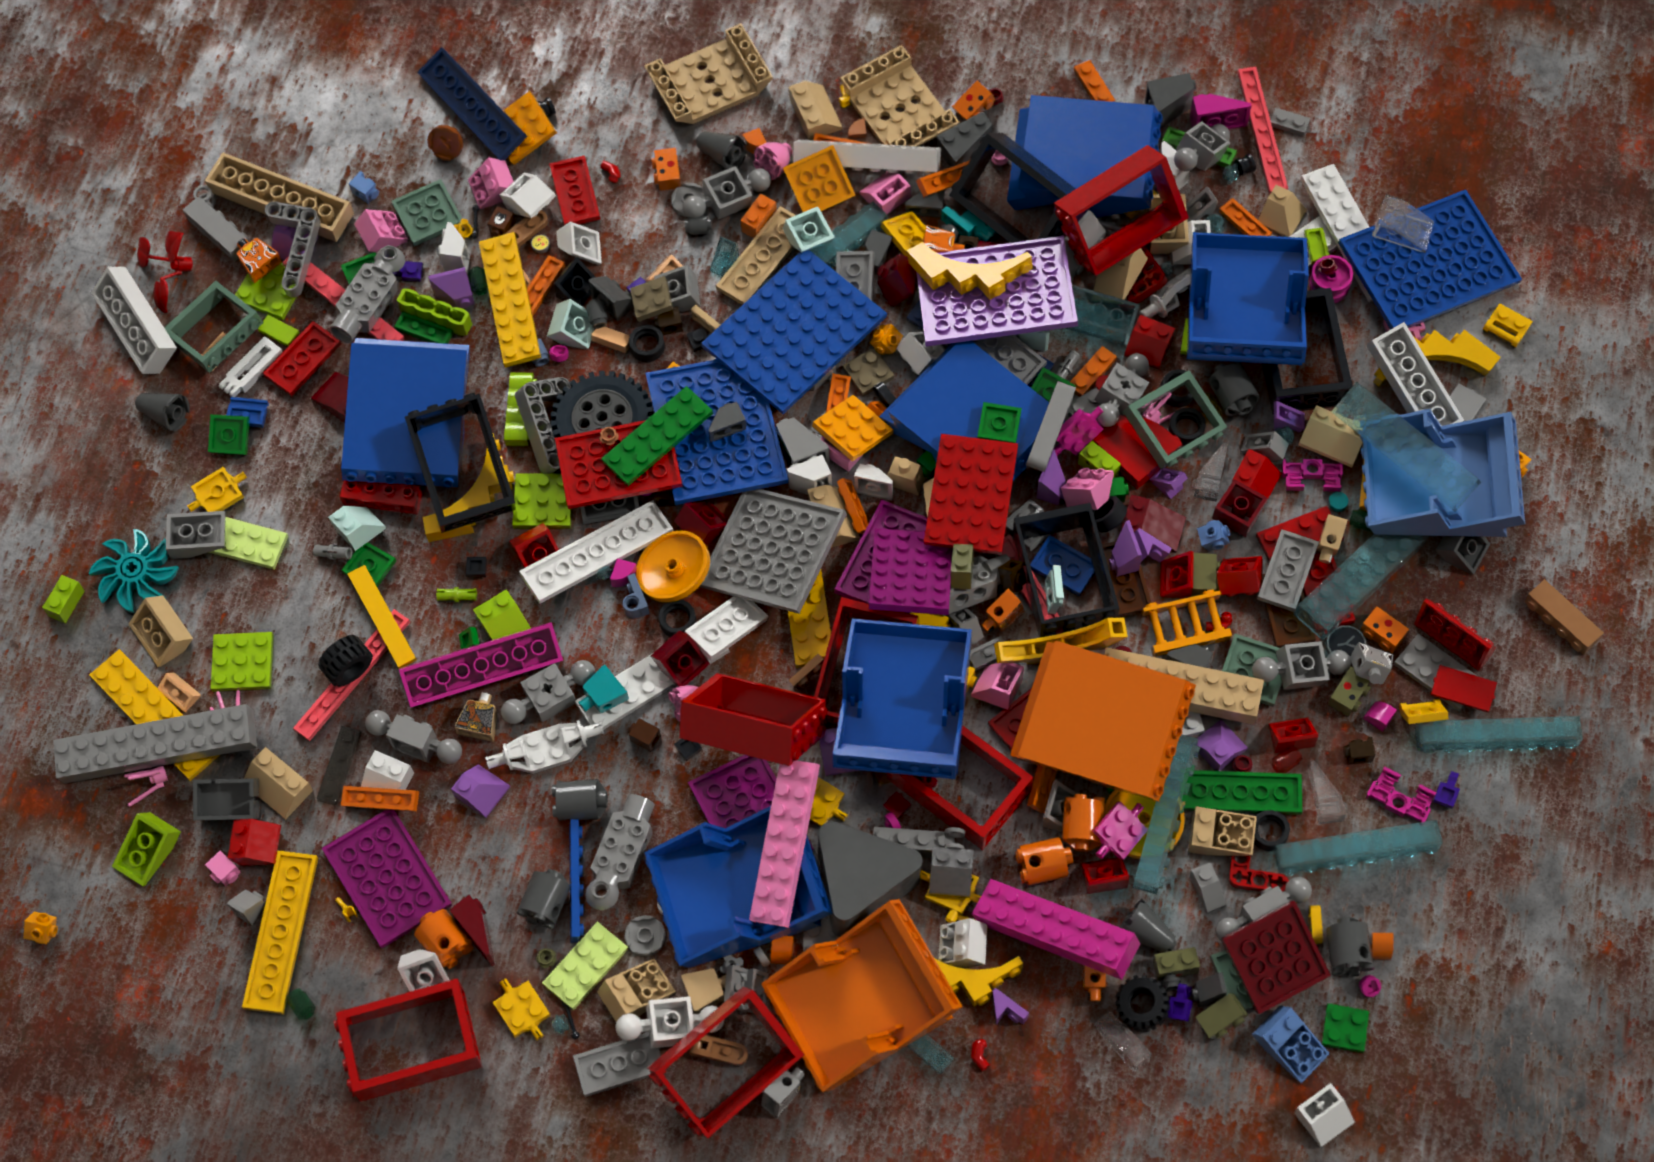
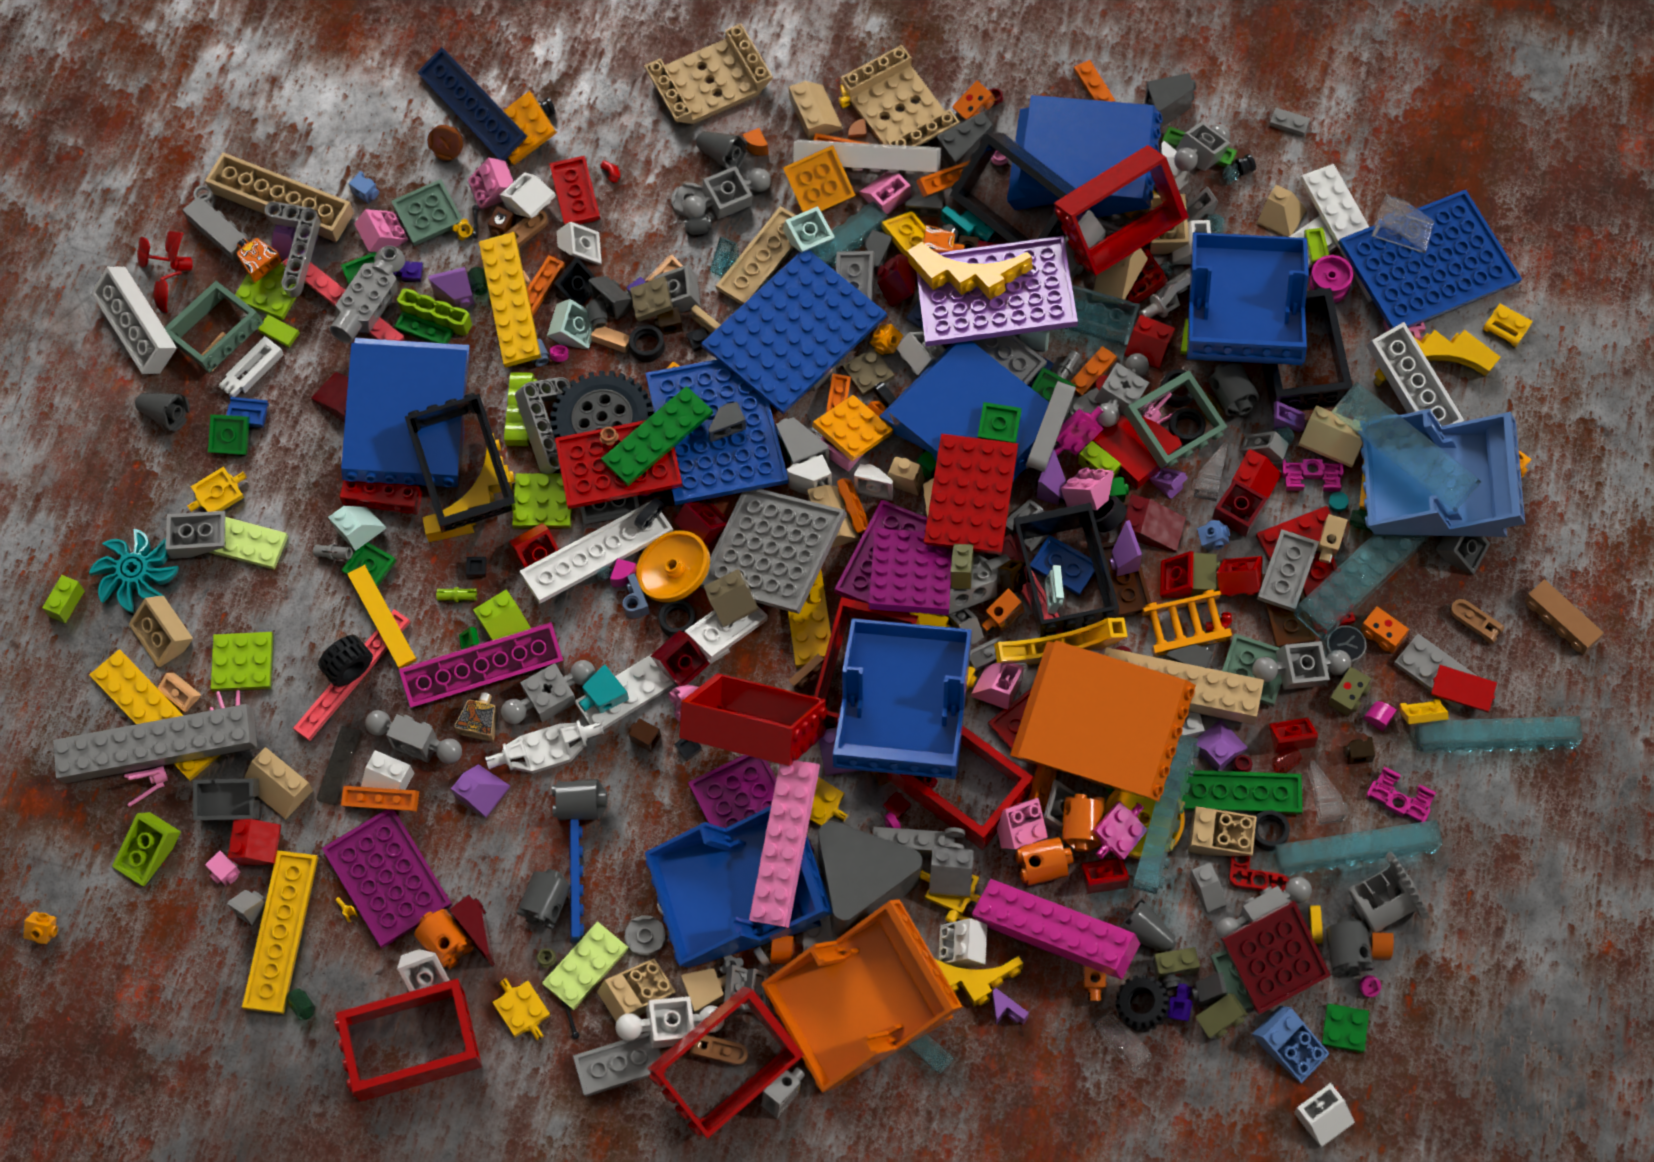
red plate [263,321,342,397] -> none
white slope [438,222,470,273] -> none
tile [531,234,550,254] -> none
clear light blue plate [552,1014,569,1034] -> none
light grey brick [585,794,655,910] -> none
orange brick [651,148,681,191] -> none
orange brick [740,193,777,238] -> none
bright pink piece [753,142,793,180] -> none
red arm [971,1039,990,1072] -> none
medium lavender slope [1134,528,1171,562] -> none
dark pink slope [1190,94,1251,129] -> none
orange plate [1219,198,1272,236] -> none
coral plate [1238,67,1288,195] -> none
dark red plate [1319,258,1338,275] -> none
light grey torso [1350,642,1393,684] -> none
red slope [1414,598,1496,671] -> none
dark purple plate [1433,771,1460,809] -> none
light grey piece [1450,384,1486,422] -> none
none -> black beam [634,498,665,530]
none -> dark tan slope [704,569,759,627]
none -> bright pink slope [997,798,1048,849]
none -> light grey piece [1349,852,1430,933]
none -> medium nougat plate [1450,599,1504,644]

